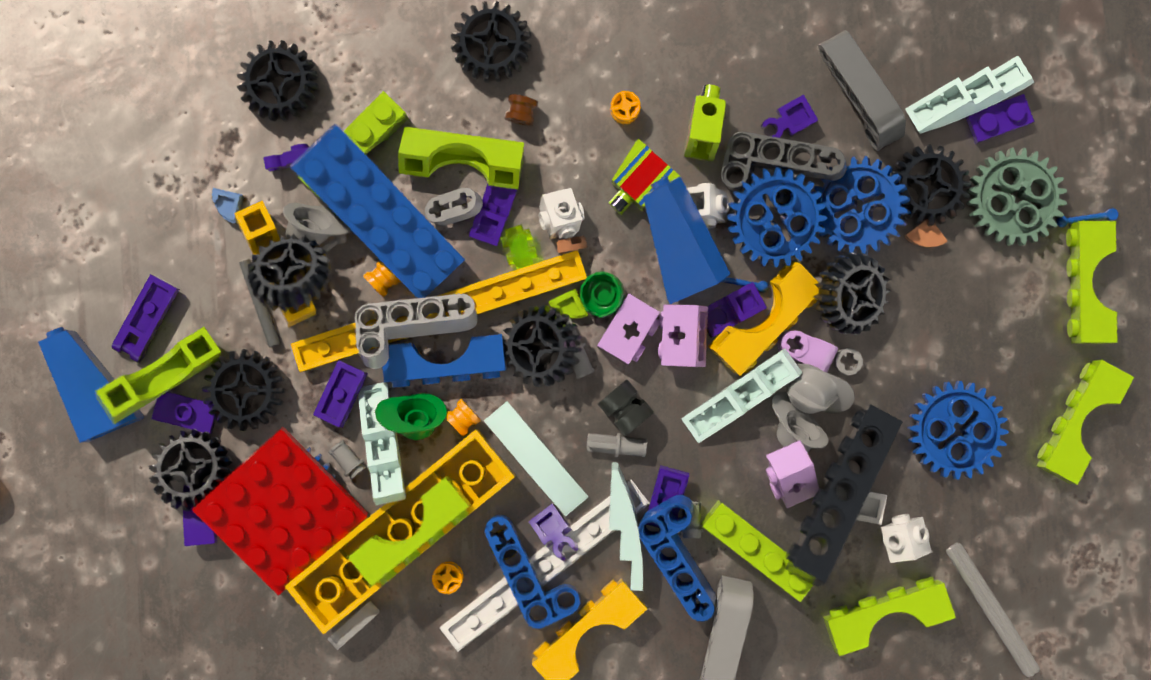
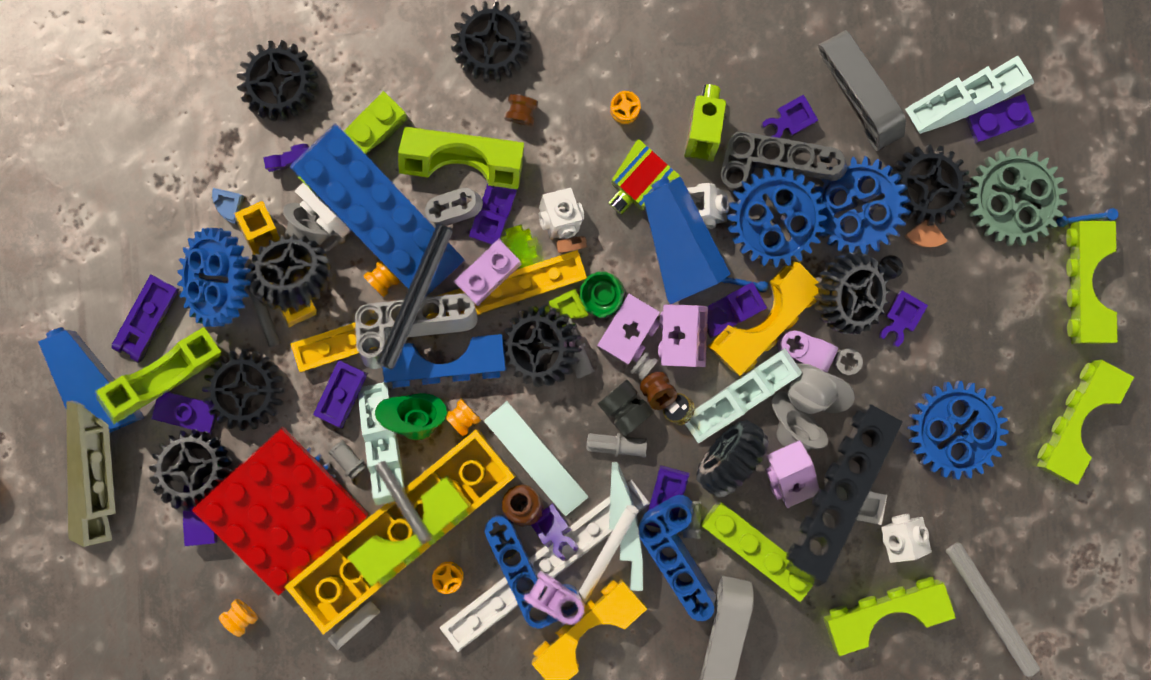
none -> olive wedge [66,401,116,547]
none -> blue gear [177,228,251,327]
none -> light orange wheel [219,598,258,637]
none -> white plate [295,183,351,238]
none -> dark grey bar [375,461,432,544]
none -> black axle [378,224,452,369]
none -> lavender brick [454,239,522,306]
none -> reddish brown head [502,485,544,527]
none -> lavender piece [524,571,584,624]
none -> white bar [579,505,638,604]
none -> light grey bush [630,351,658,381]
none -> reddish brown wheel [640,372,677,410]
none -> tile [663,393,695,425]
none -> black gear [696,420,769,498]
none -> black hinge [878,255,904,280]
none -> dark purple plate [879,290,928,347]

